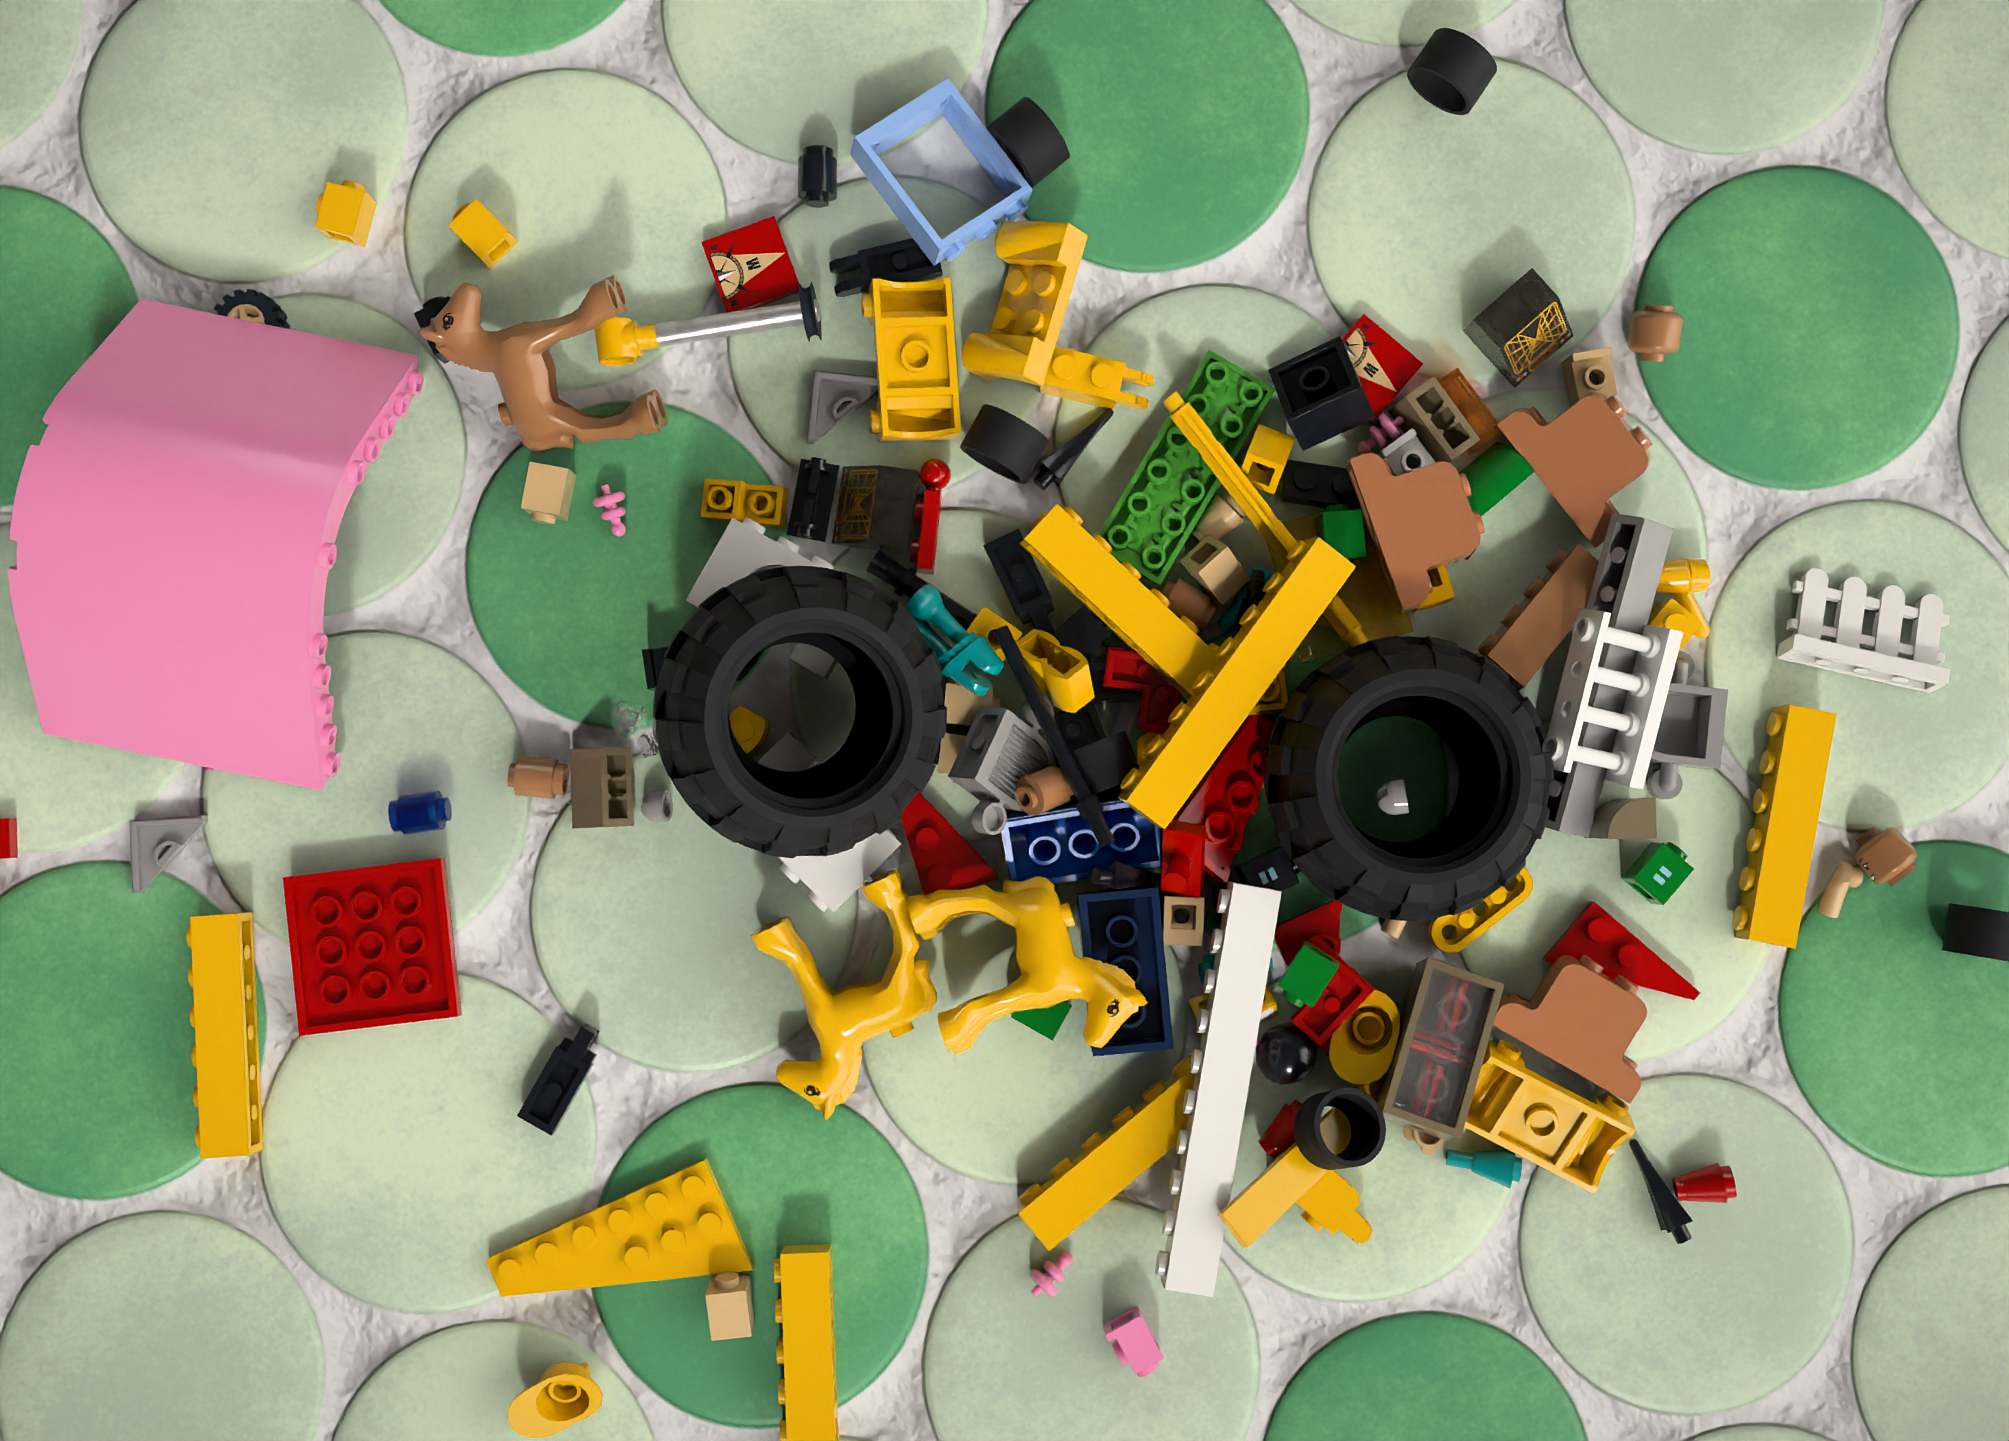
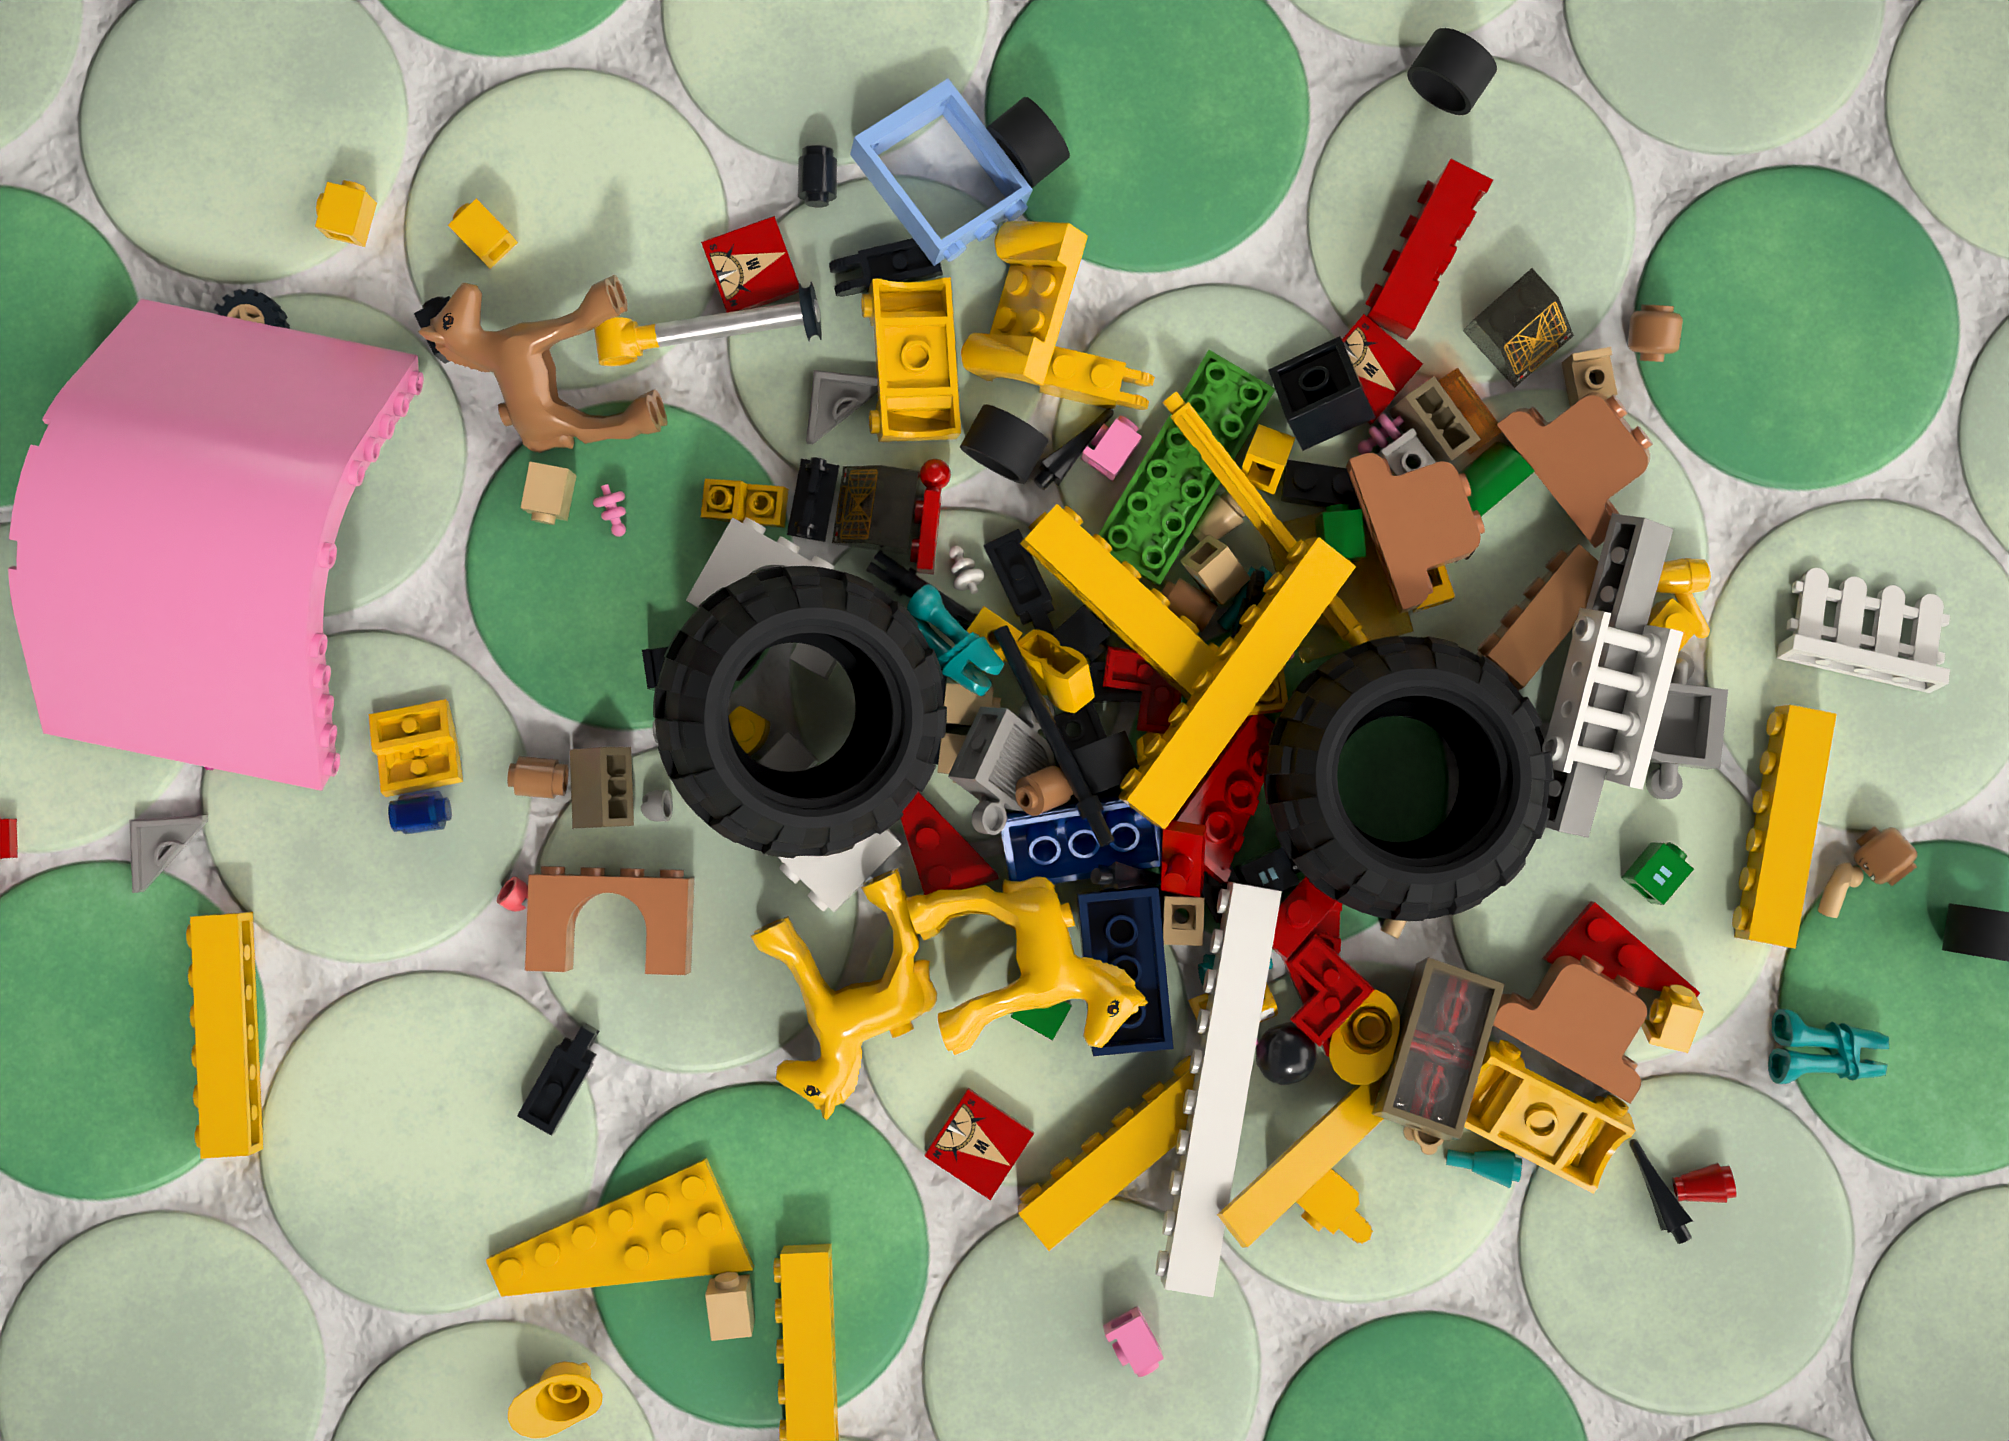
red plate [283,858,462,1036] -> none
clear animal [609,701,658,758] -> none
bright pink hair [1030,1251,1073,1297] -> none
red cone [1258,1099,1302,1158] -> none
green brick [1278,940,1339,1008] -> none
black piece [1294,1087,1386,1170] -> none
light grey hinge [1377,779,1409,815] -> none
yellow plate [1428,867,1533,953] -> none
dark tan brick [1584,798,1657,839] -> none
none -> yellow slope [368,699,463,797]
none -> coral hinge [497,876,528,912]
none -> nougat arch [525,866,694,975]
none -> red tile [924,1088,1034,1200]
none -> white hair [949,546,984,594]
none -> bright pink brick [1081,415,1142,481]
none -> red tile [1272,877,1338,961]
none -> red wedge [1365,159,1493,340]
none -> yellow brick [1641,985,1704,1053]
none -> teal piece [1768,1009,1889,1084]

